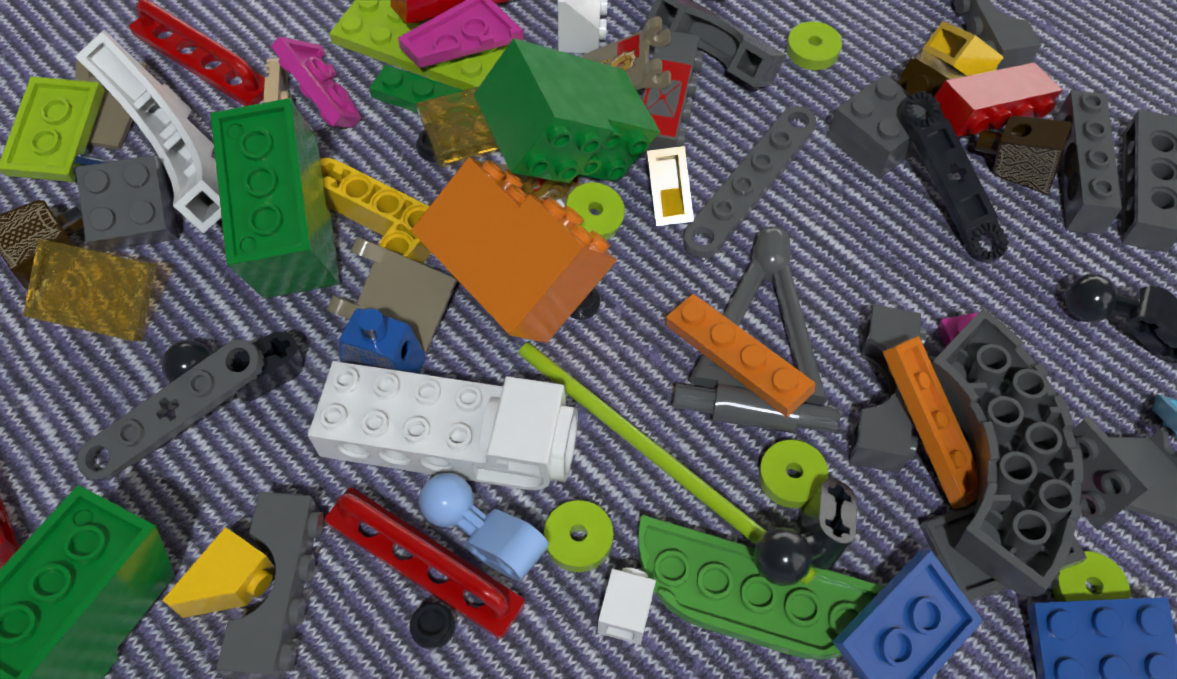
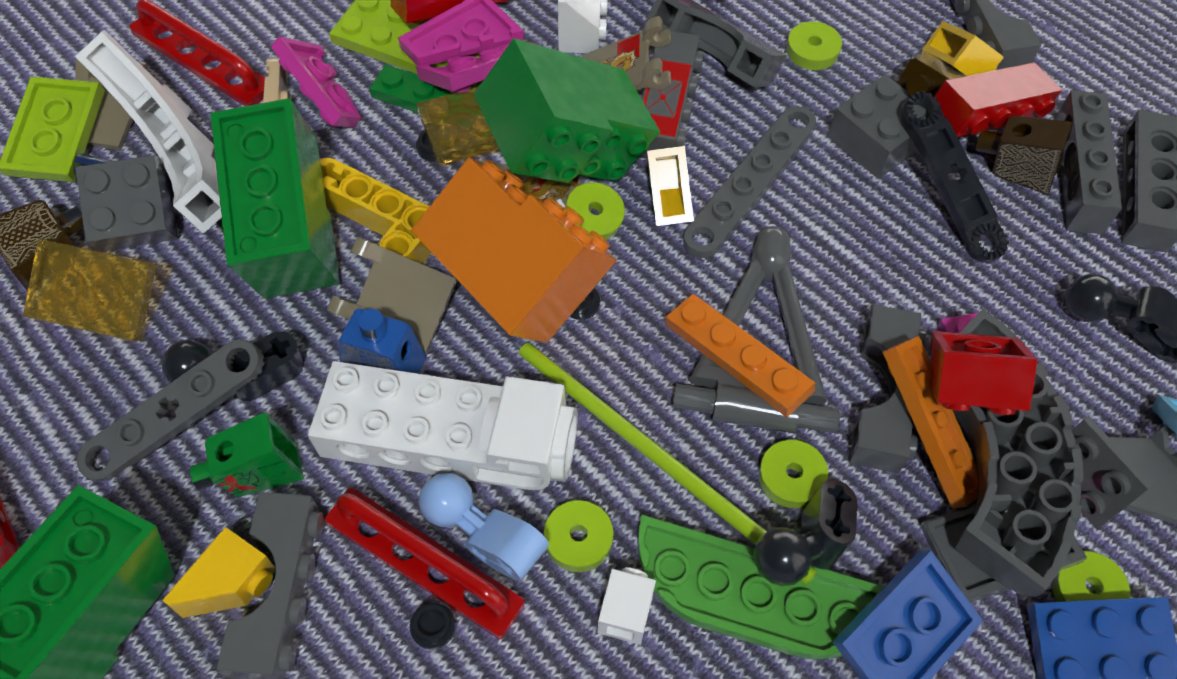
none -> green torso [190,412,304,497]
none -> dark pink wing [416,40,539,93]
none -> red slope [931,331,1038,415]

